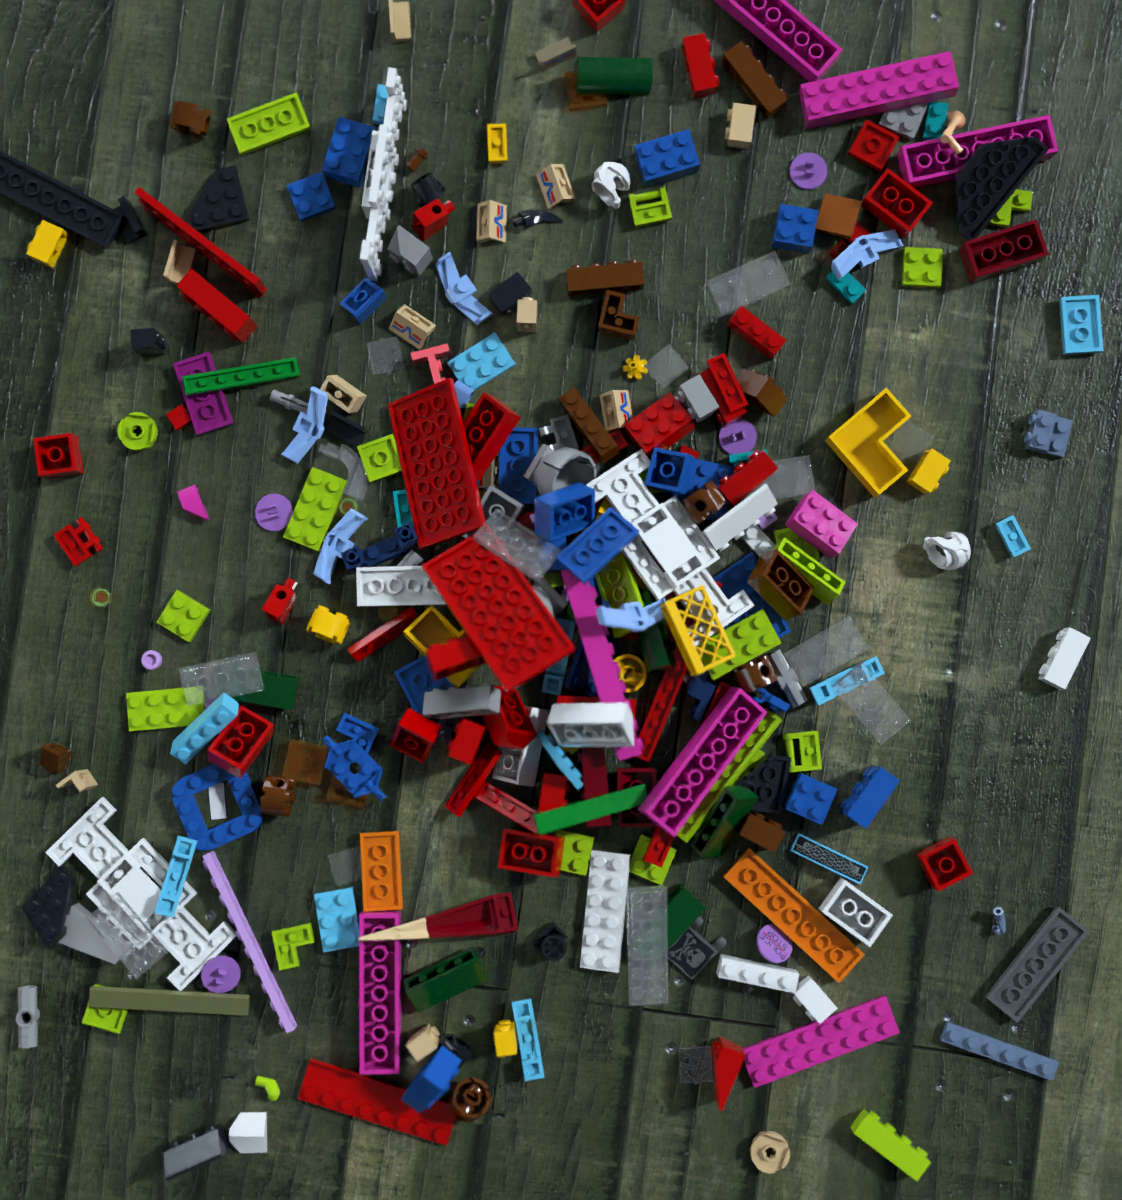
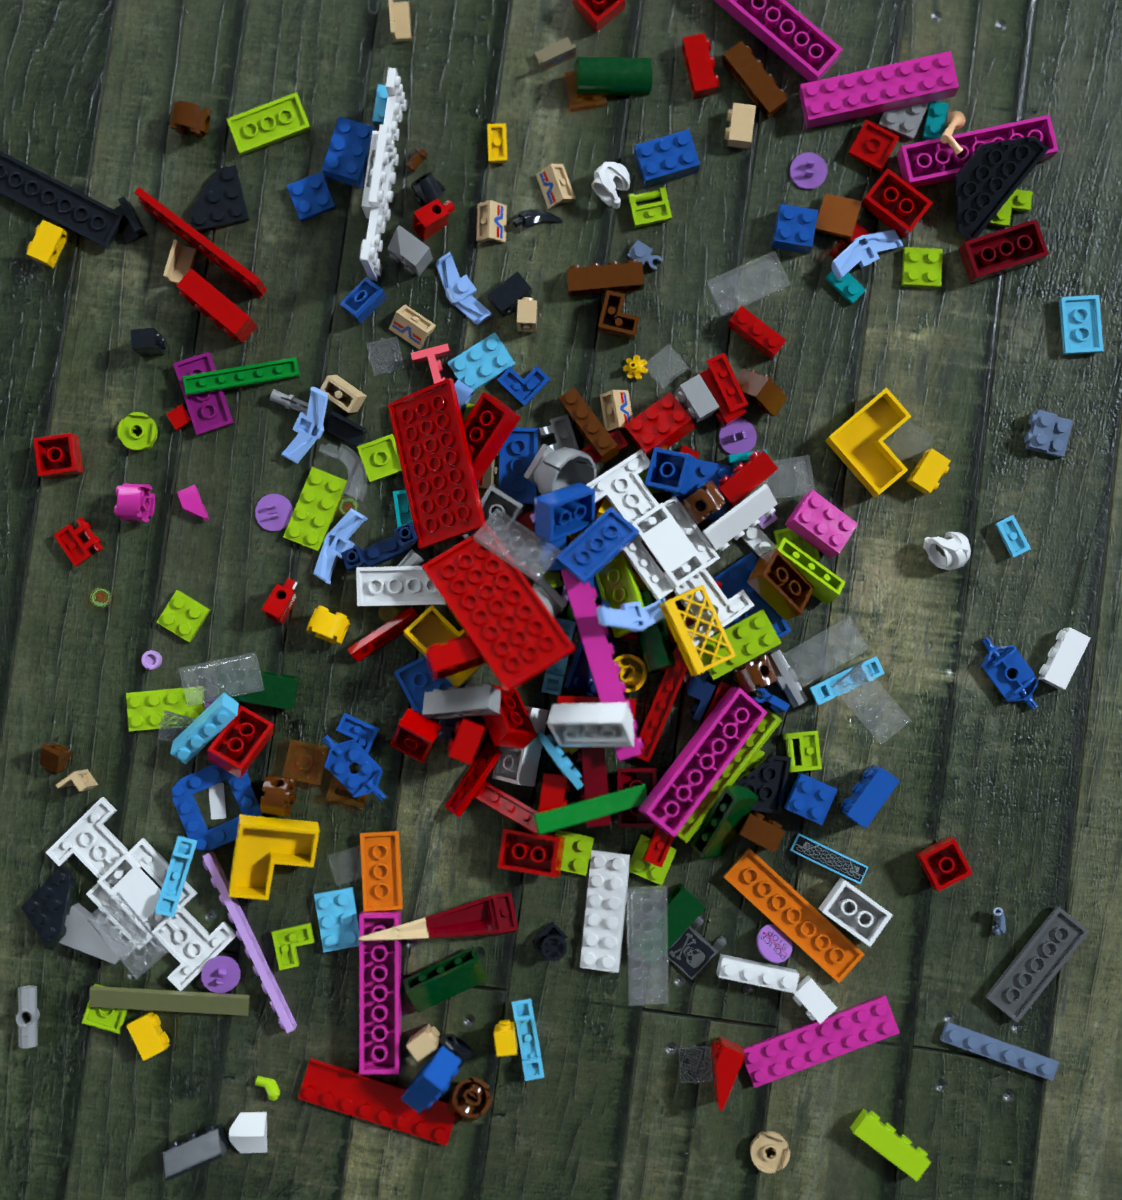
none -> dark pink brick [114,483,155,522]
none -> yellow brick [126,1011,170,1061]
none -> clear piece [158,710,195,742]
none -> yellow piece [229,815,320,900]
none -> blue plate [497,366,551,407]
none -> sand blue plate [627,240,662,271]
none -> blue plate [980,637,1039,710]

